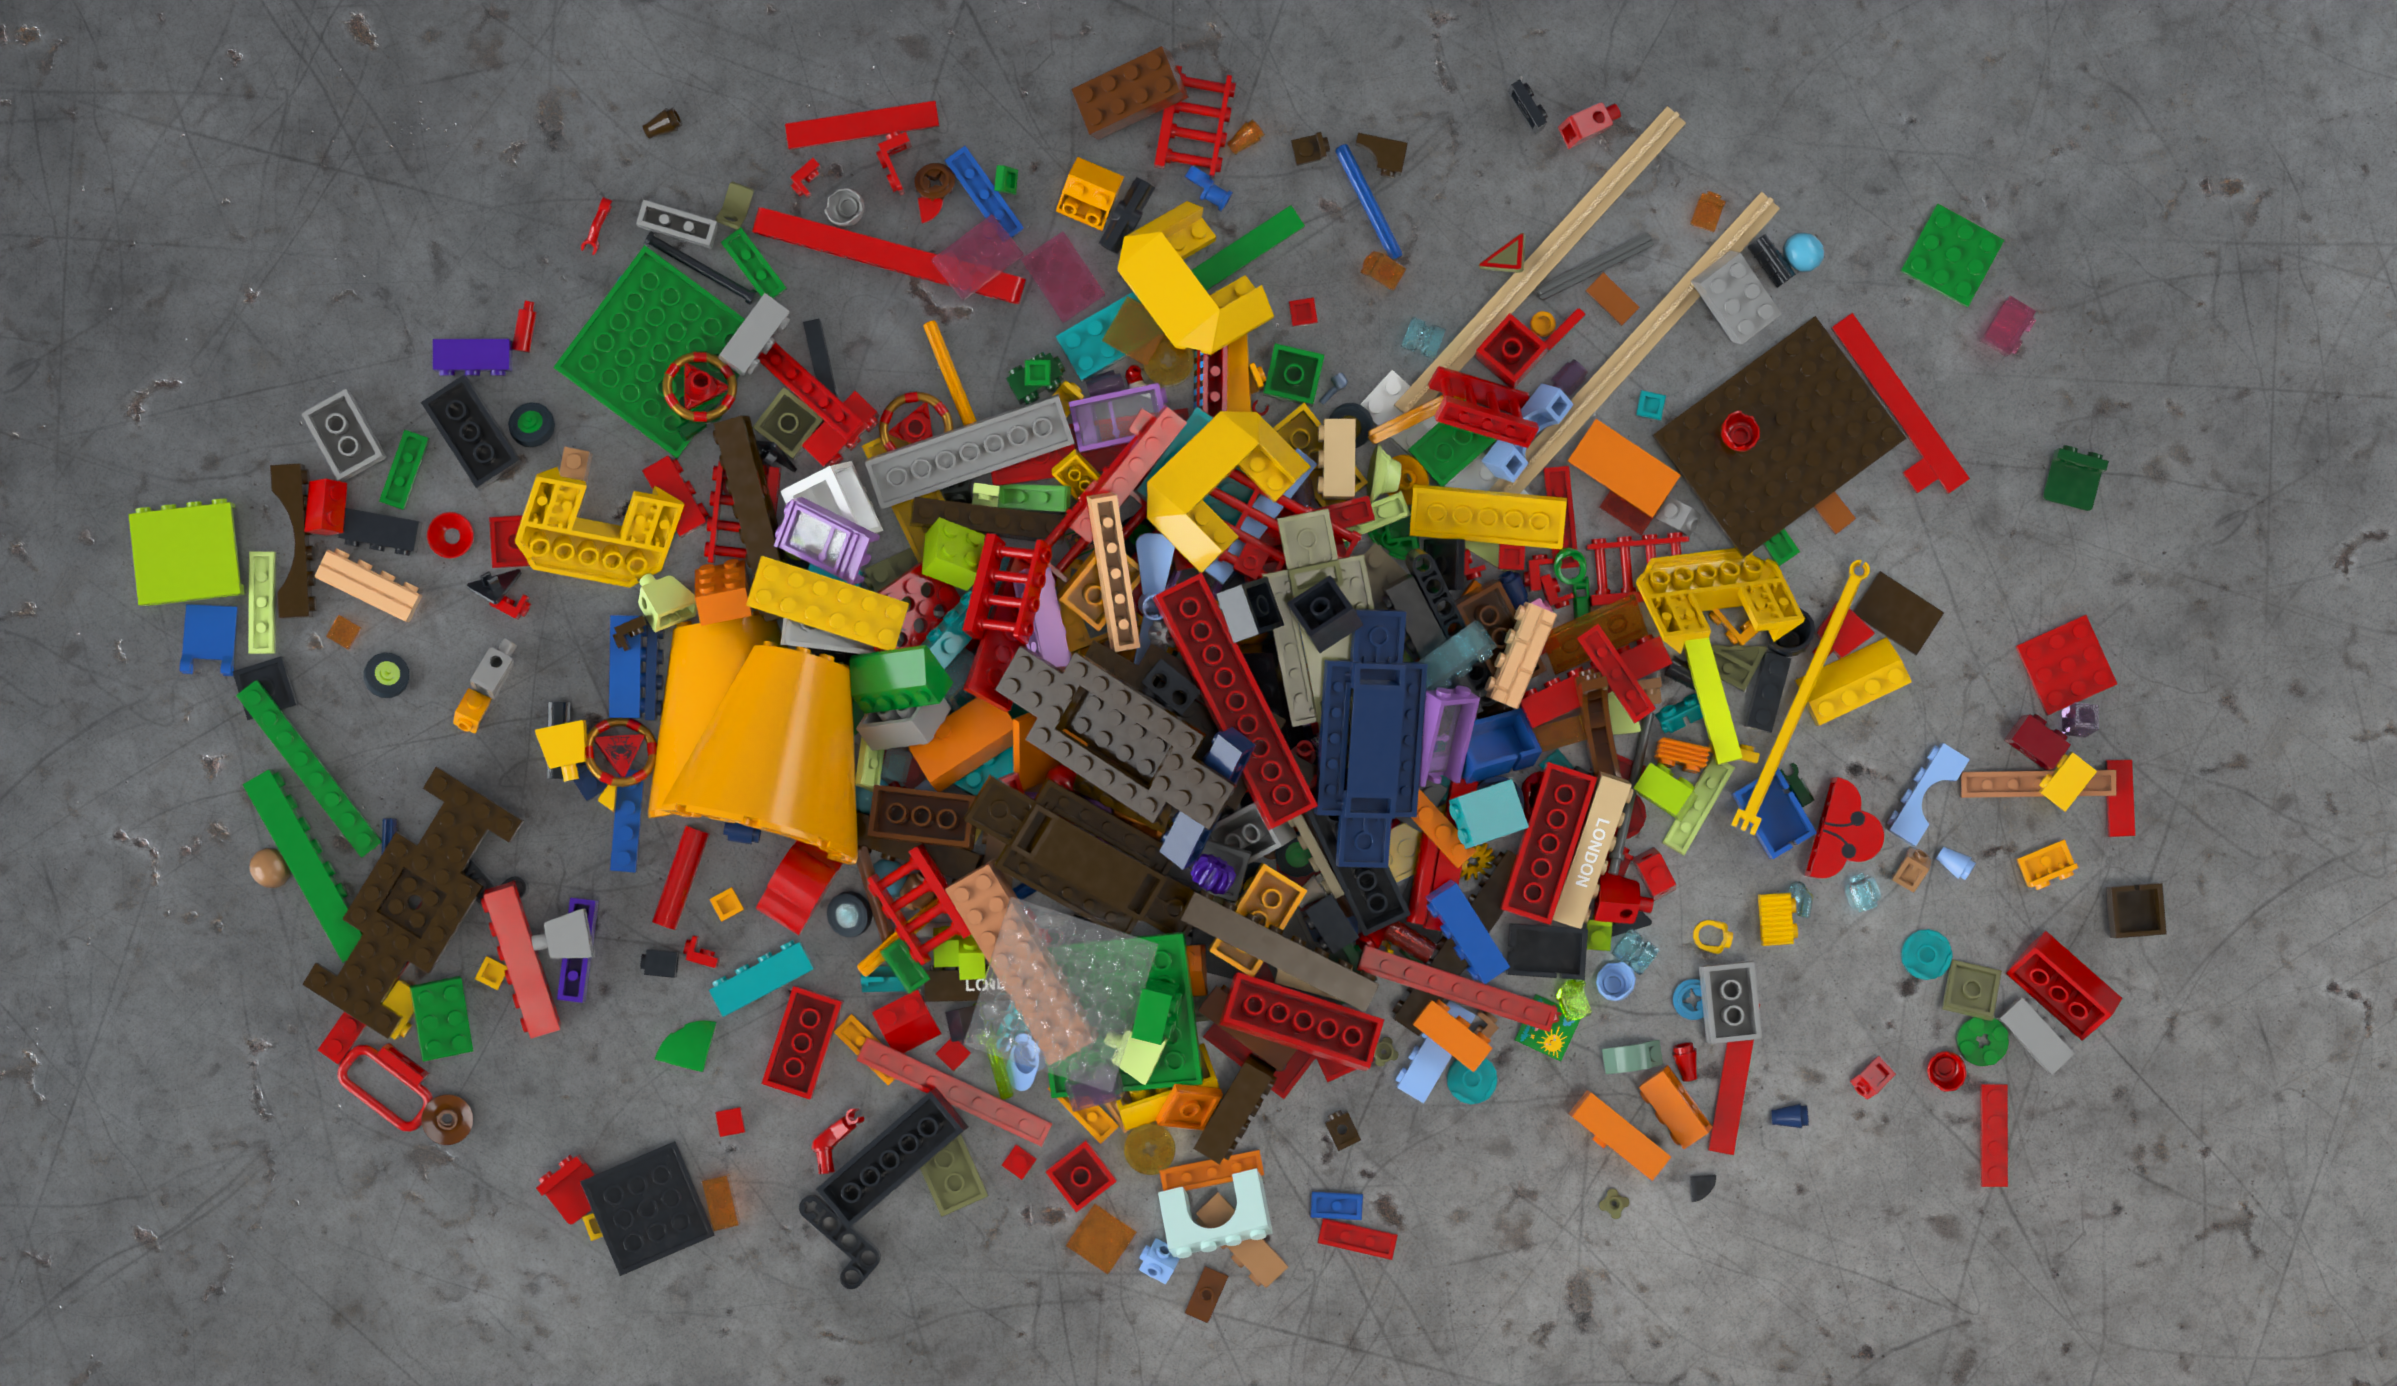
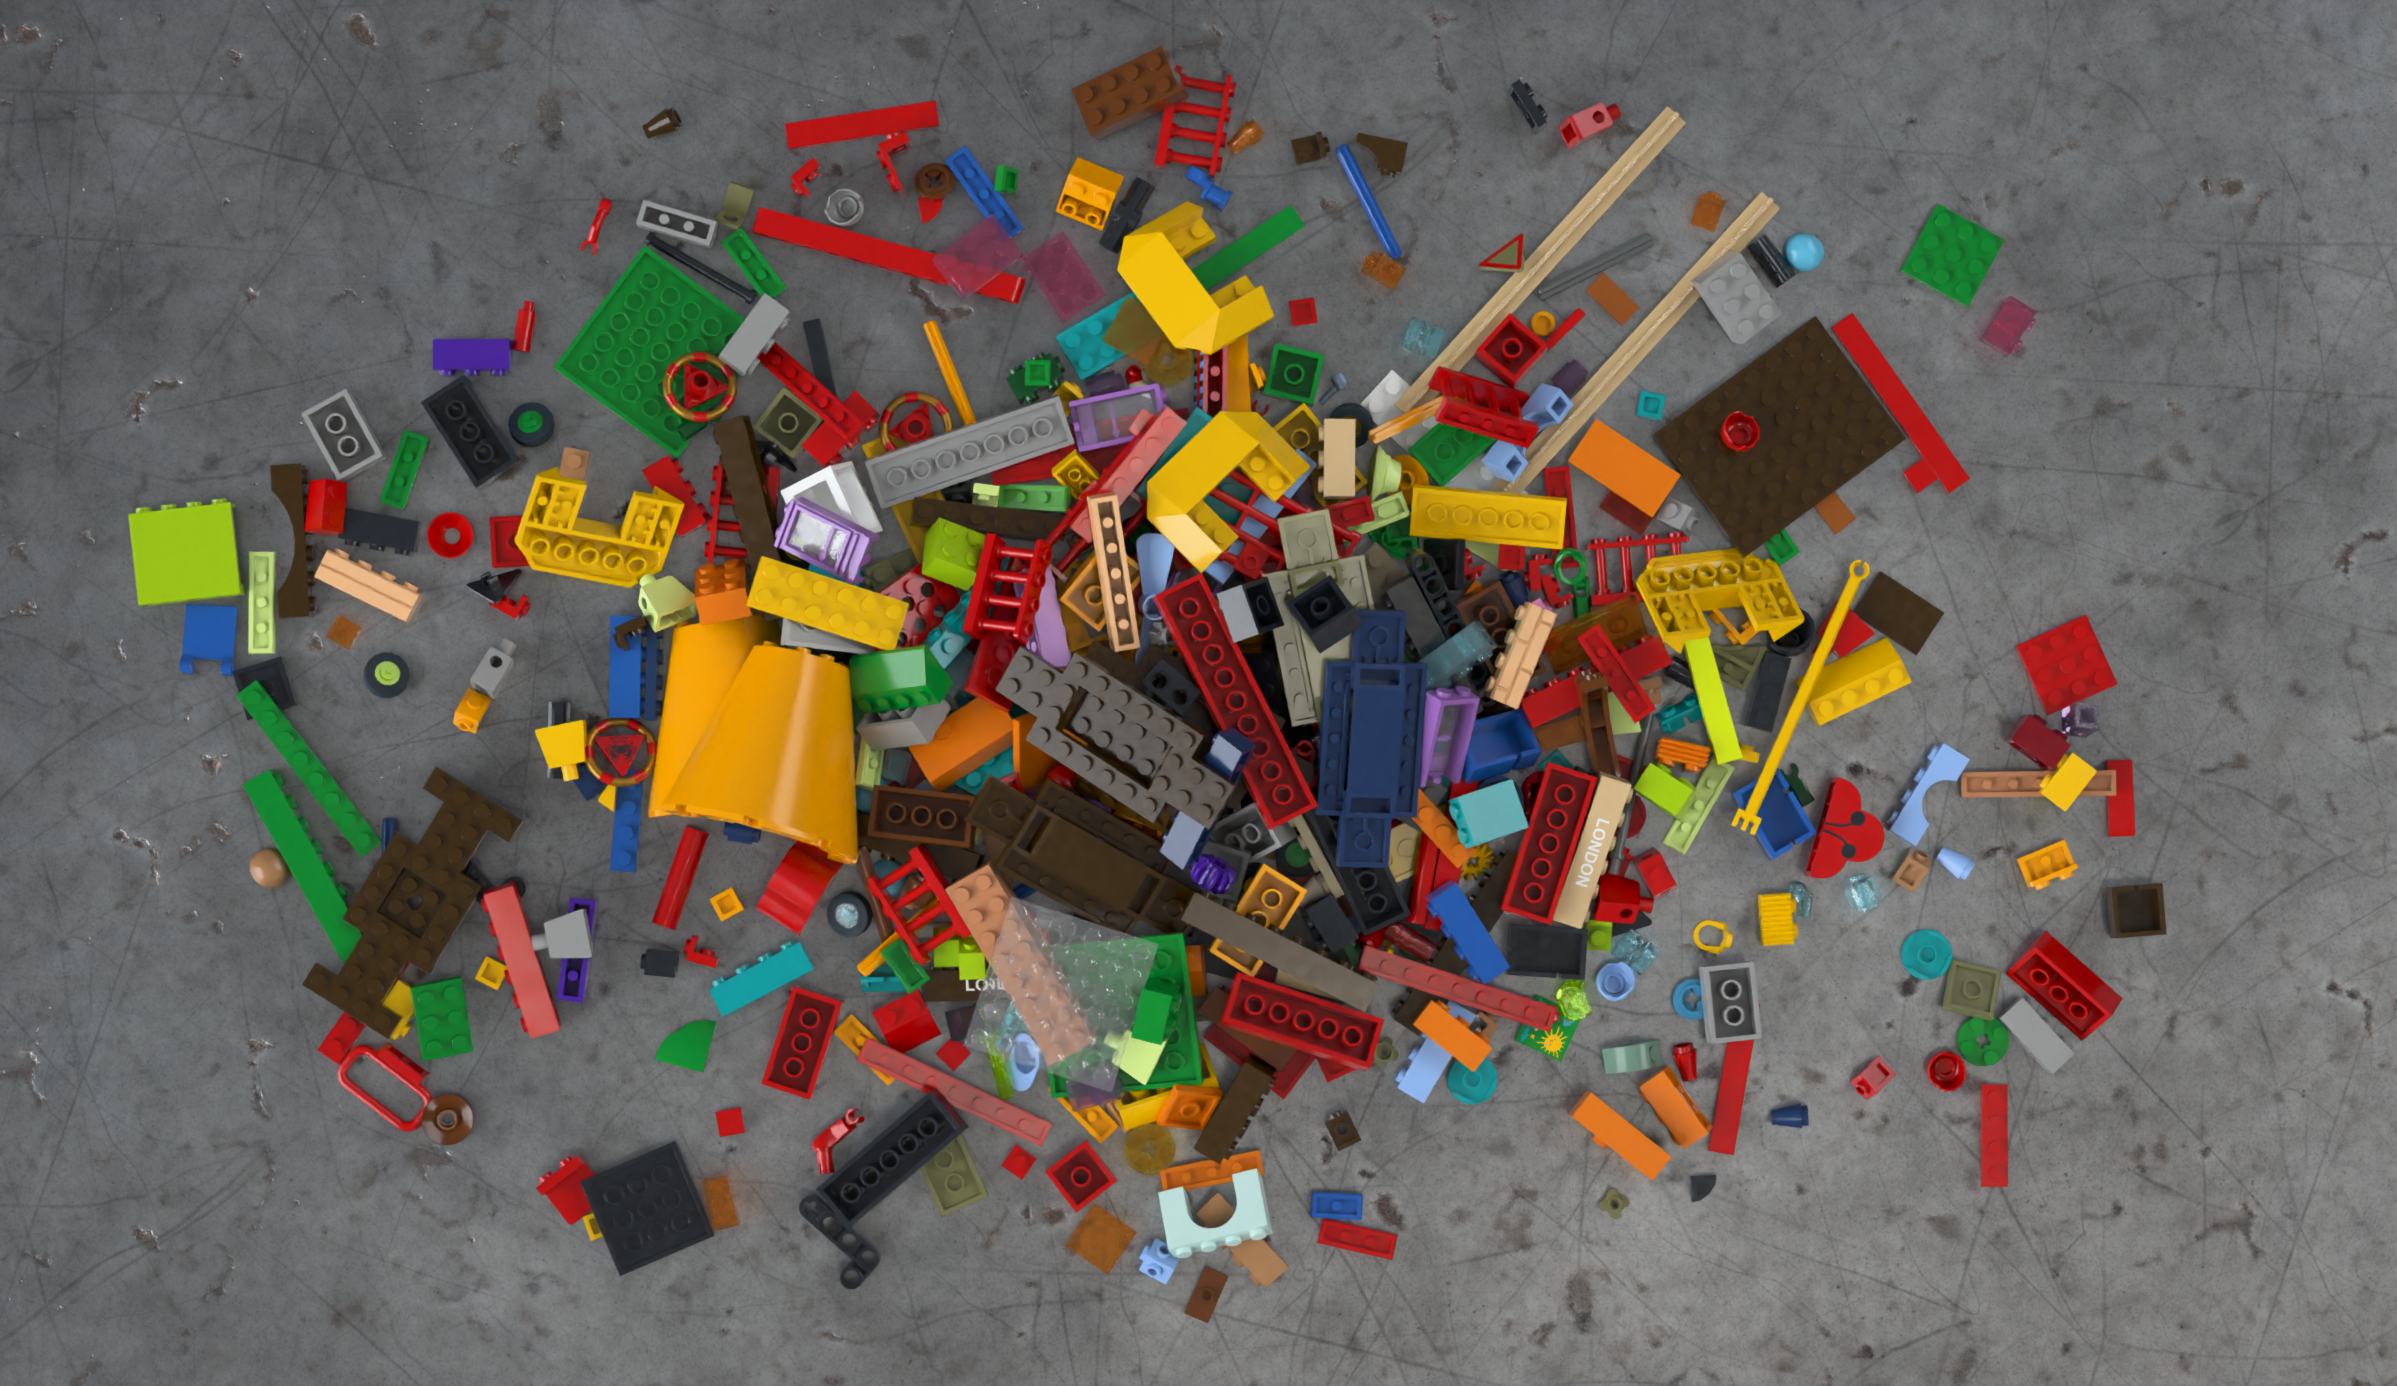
dark green bracket [2043,445,2109,511] -> none

